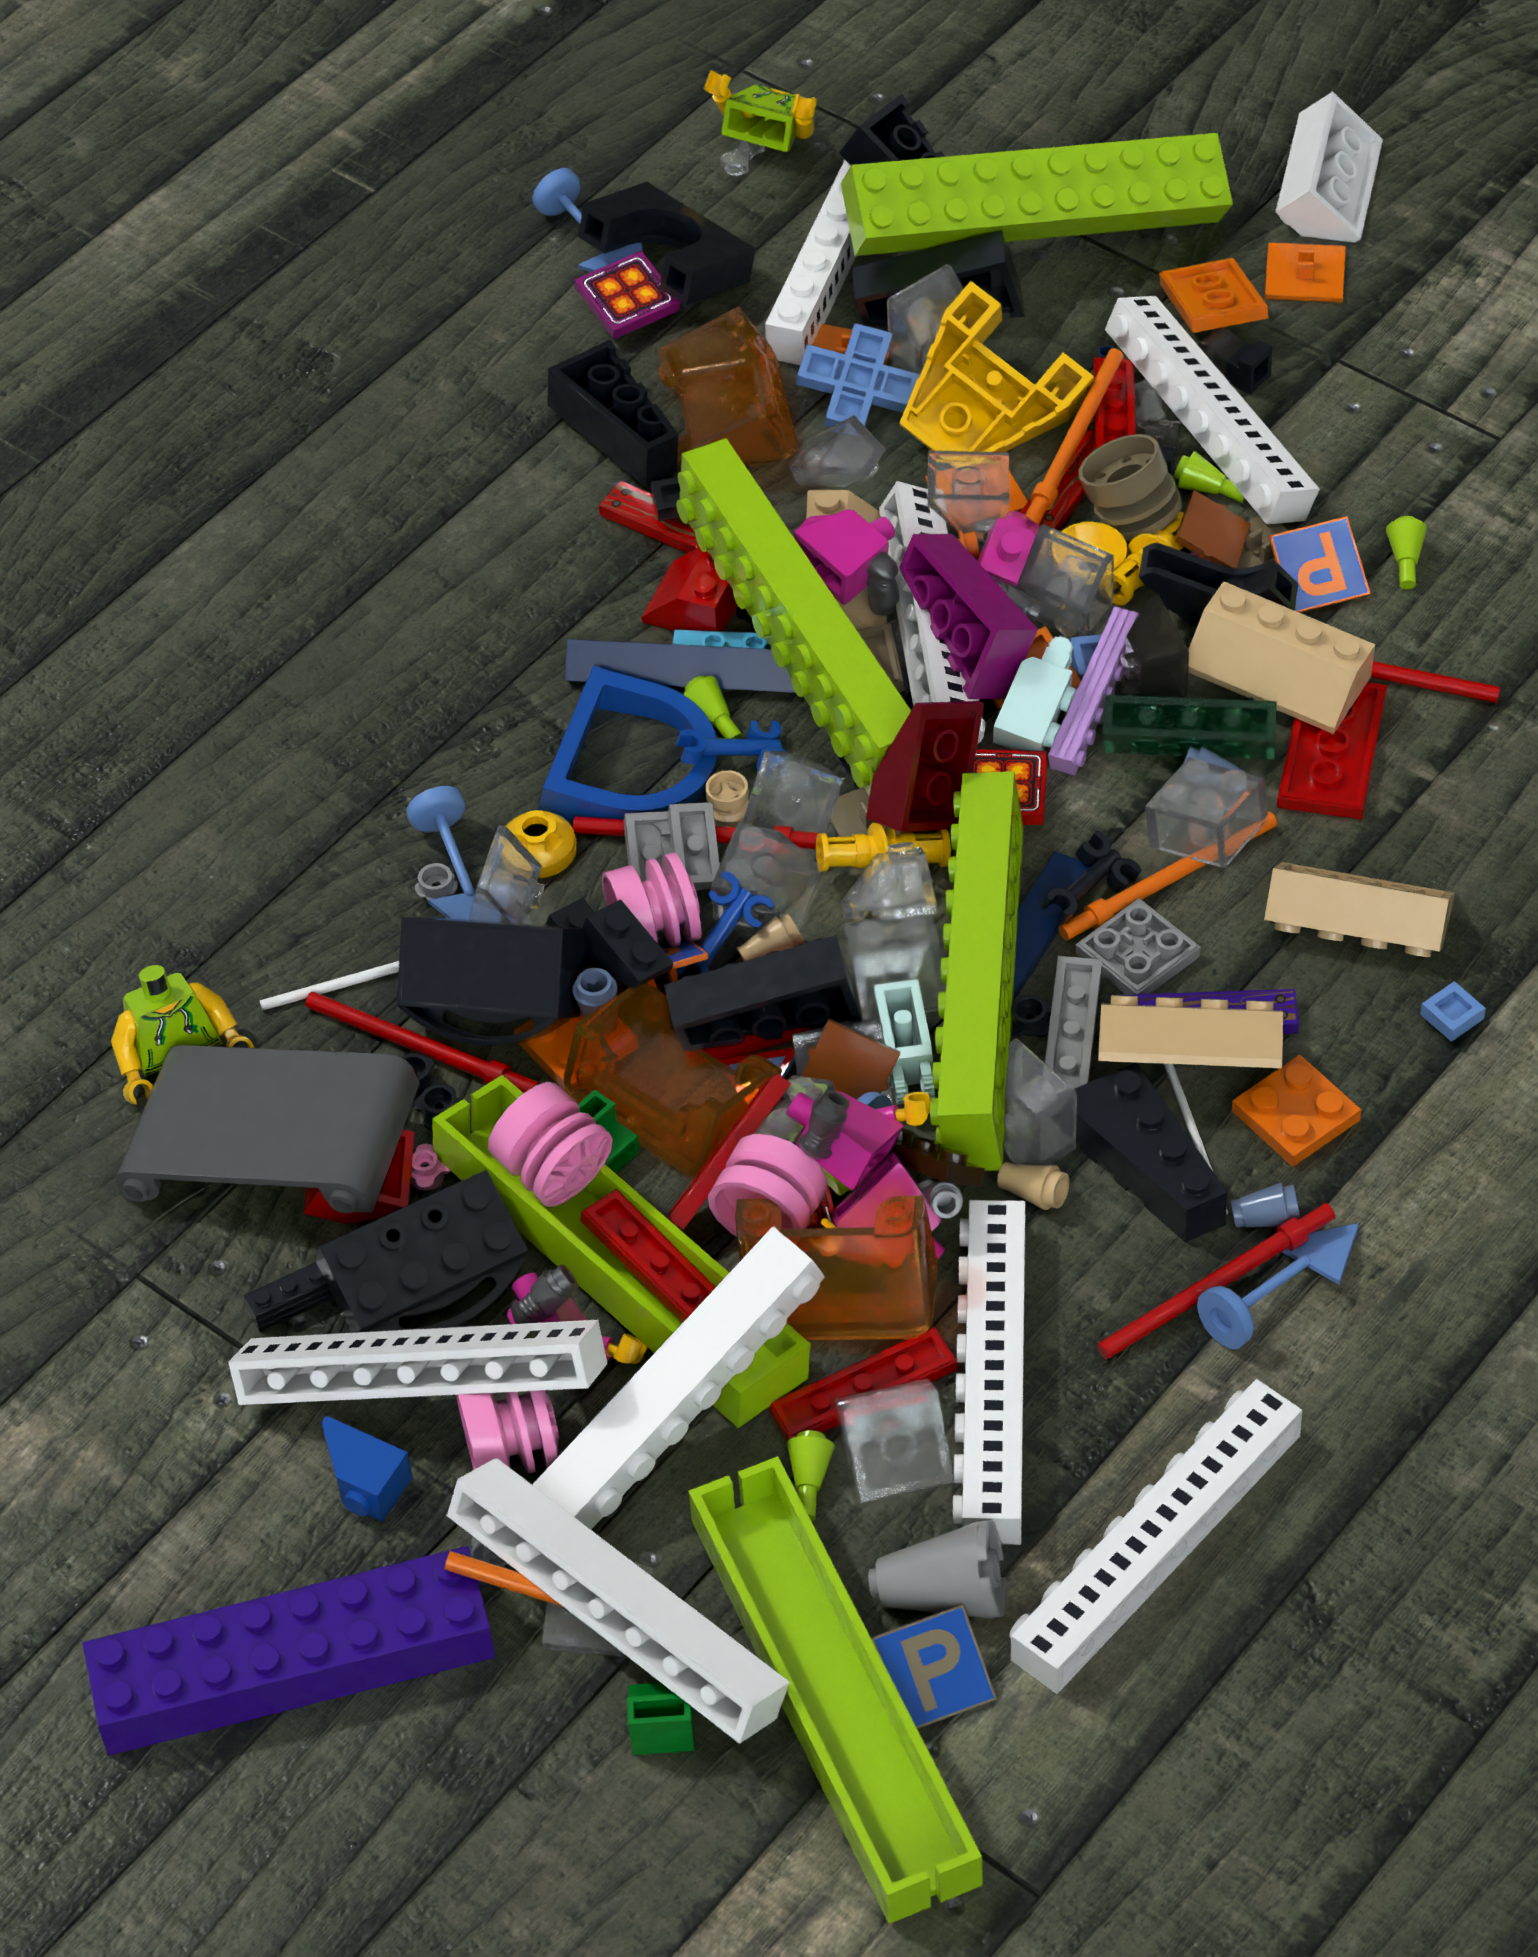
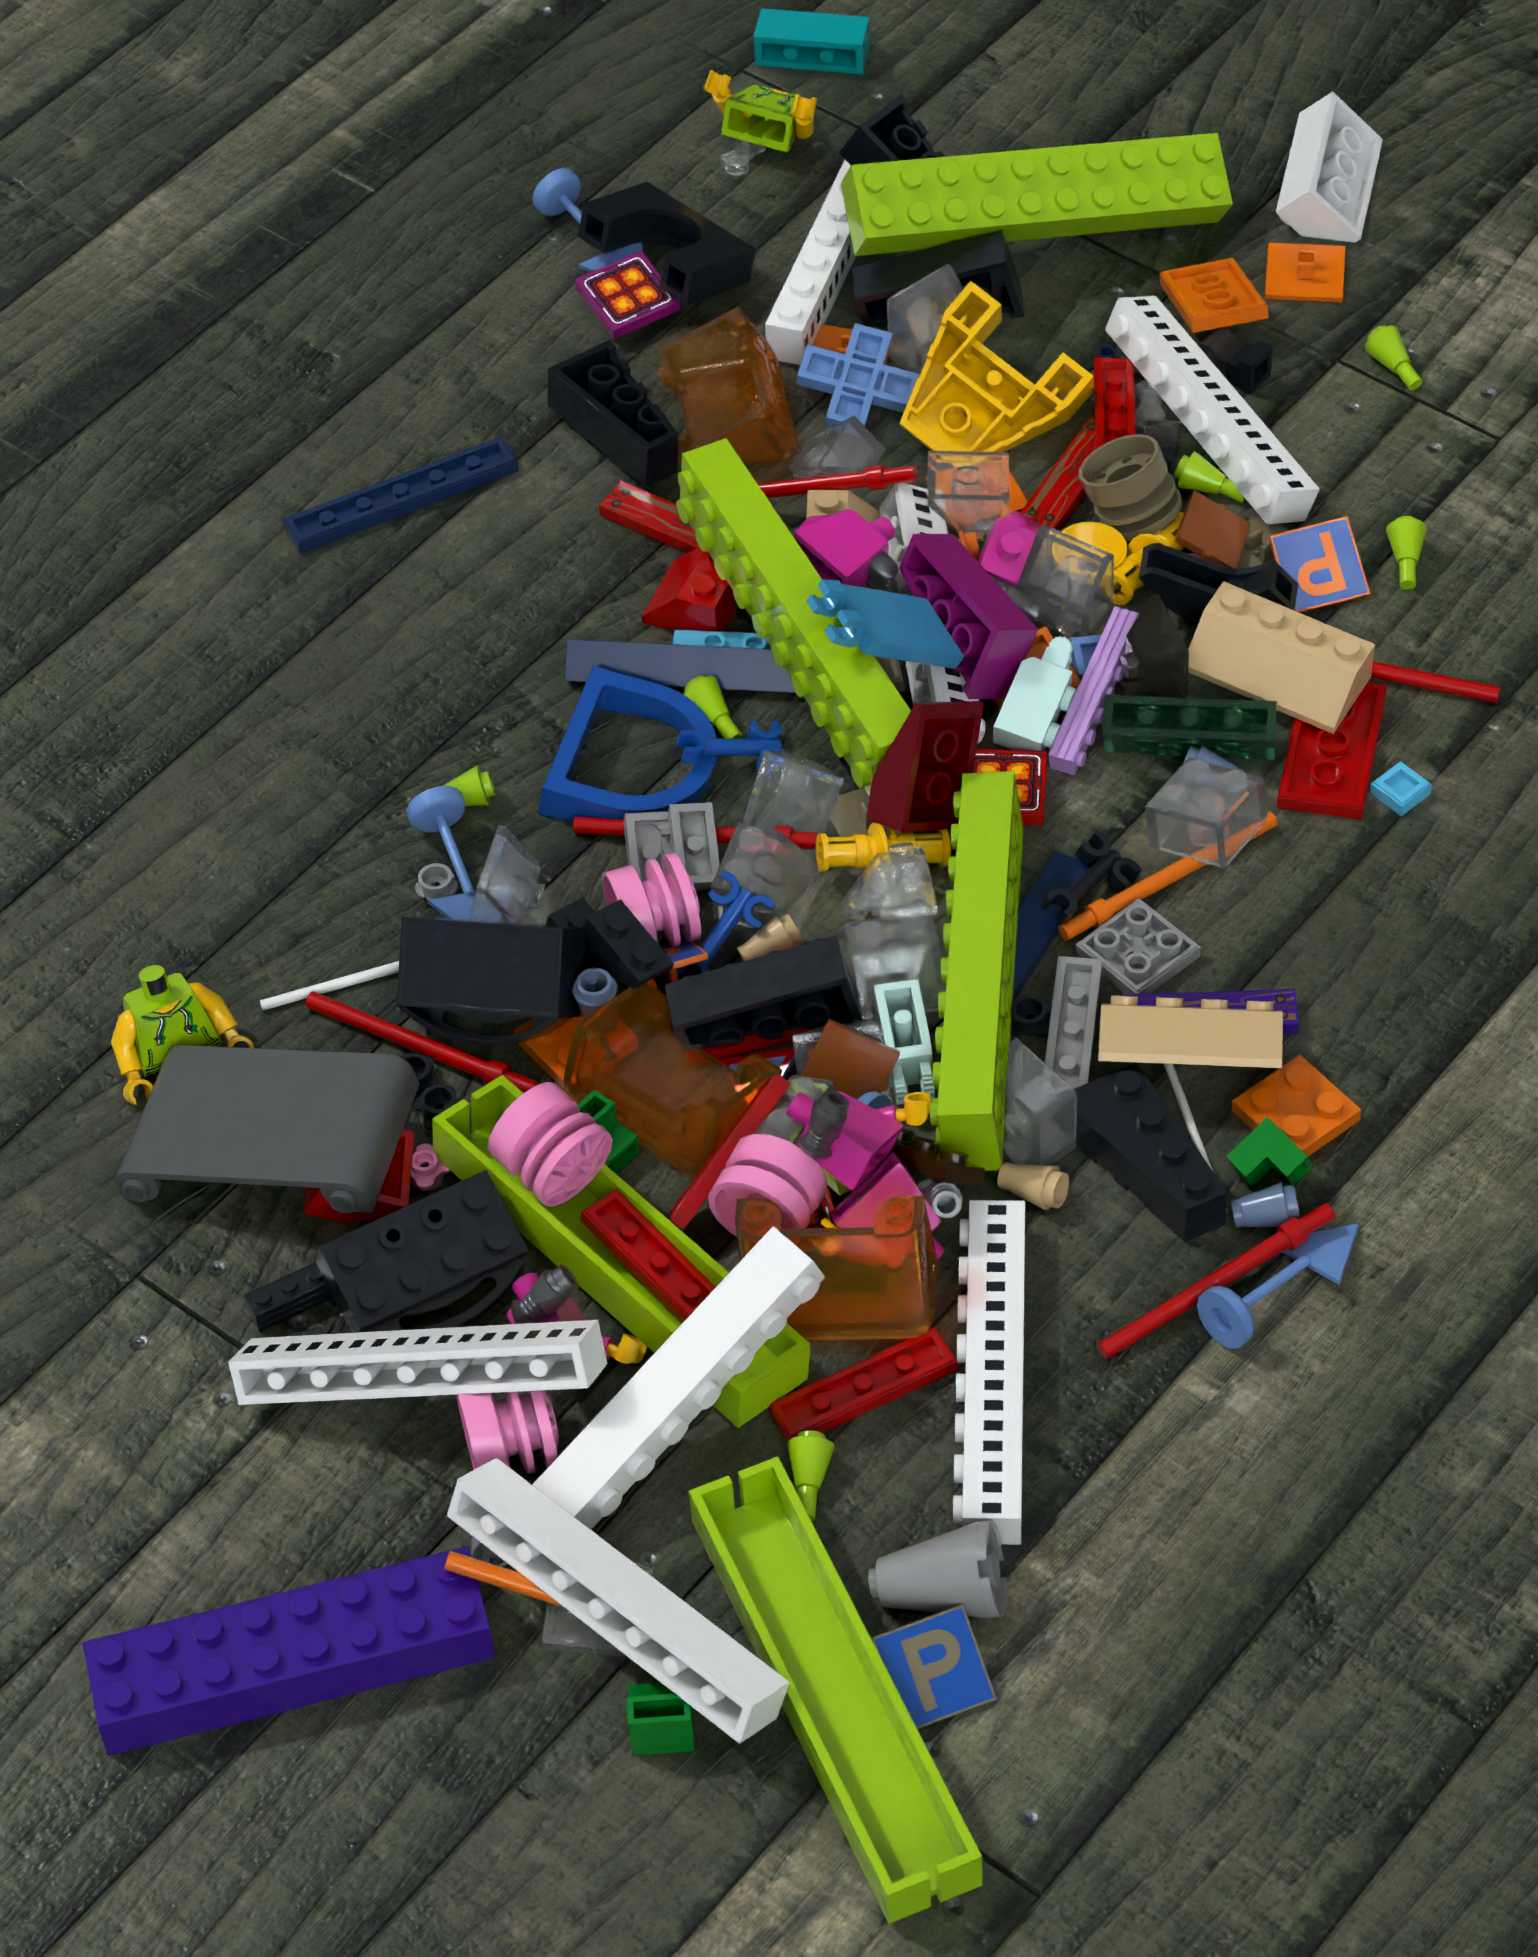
blue slope [322,1416,413,1522] -> none
yellow piece [499,810,577,879] -> none
black plate [651,477,680,521] -> none
tan wheel [706,770,750,827] -> none
clear slope [835,1379,954,1503] -> none
white brick [1010,1379,1302,1694] -> none
orange bar [1026,348,1124,525] -> none
tan slope [1264,862,1455,957] -> none
medium blue plate [1420,981,1486,1042] -> none
none -> dark blue tile [283,437,519,554]
none -> lime cone [443,765,496,806]
none -> teal brick [753,8,871,74]
none -> red bar [757,465,918,499]
none -> dark azure tile [806,579,964,669]
none -> green piece [1226,1117,1313,1187]
none -> lime cone [1365,325,1423,391]
none -> medium azure tile [1370,761,1432,817]

